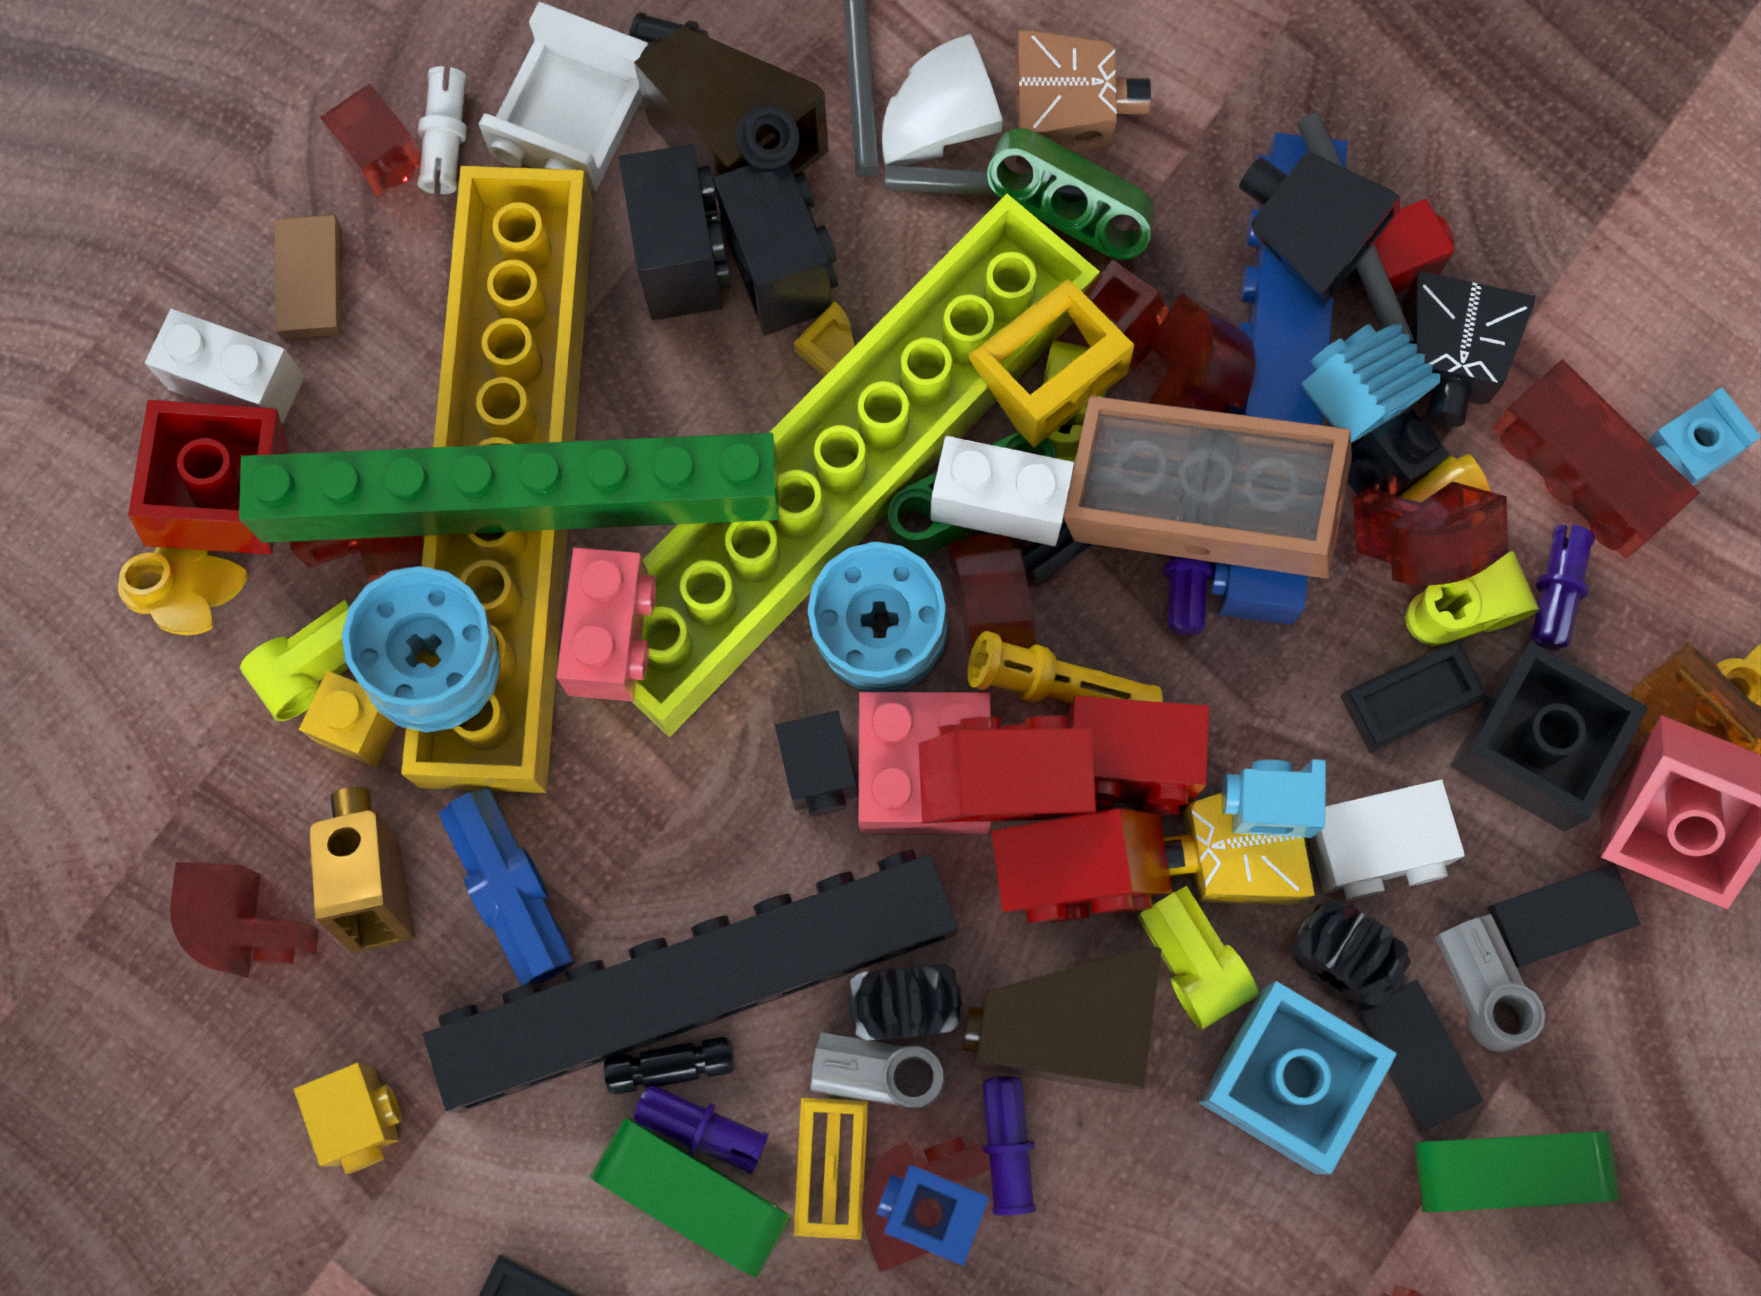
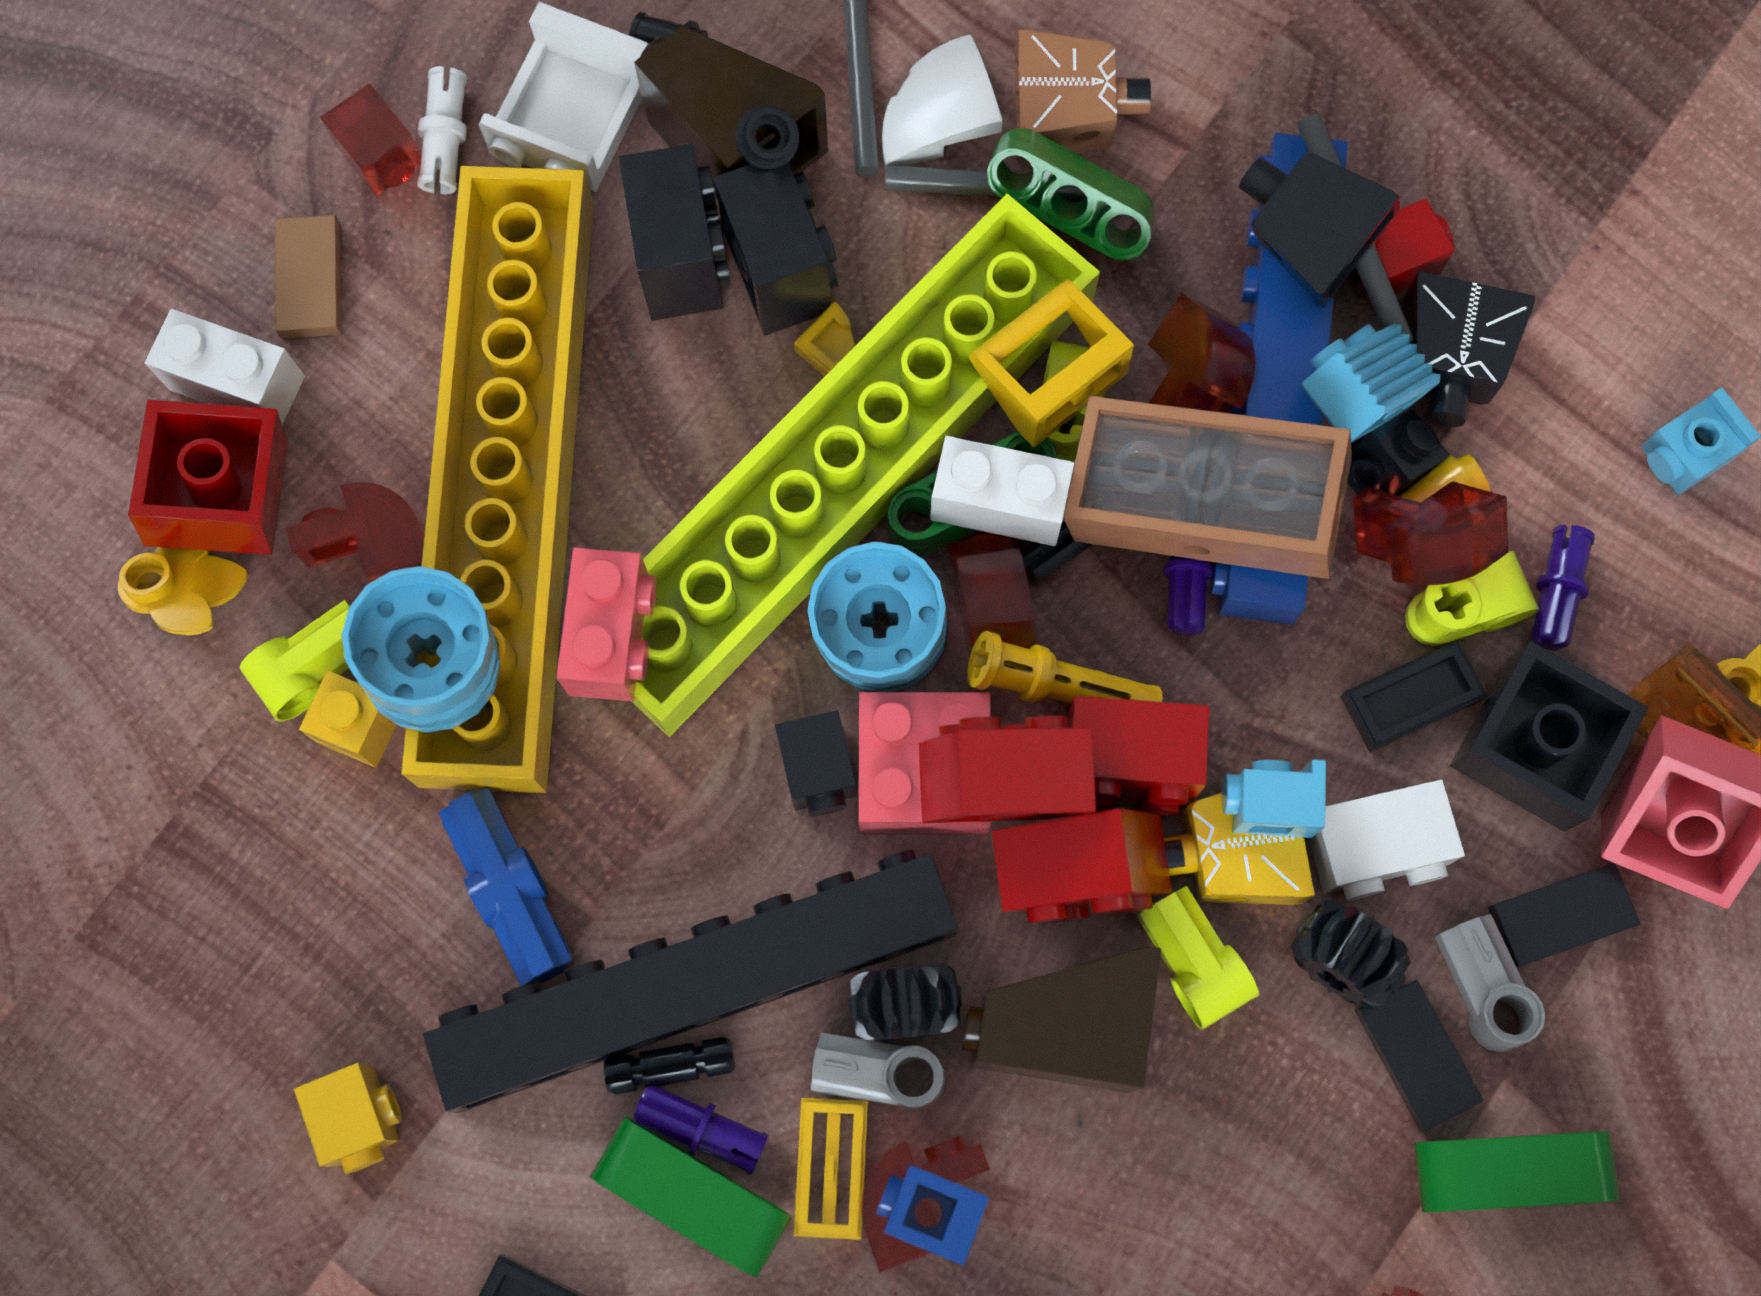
clear red brick [170,862,319,978] -> none
green brick [239,433,780,543] -> none
pearl gold torso [309,787,415,954] -> none
dark purple axle [981,1076,1036,1216] -> none
clear red brick [1084,260,1174,370] -> none
medium azure brick [1198,981,1397,1174] -> none
clear red brick [1492,359,1700,559] -> none

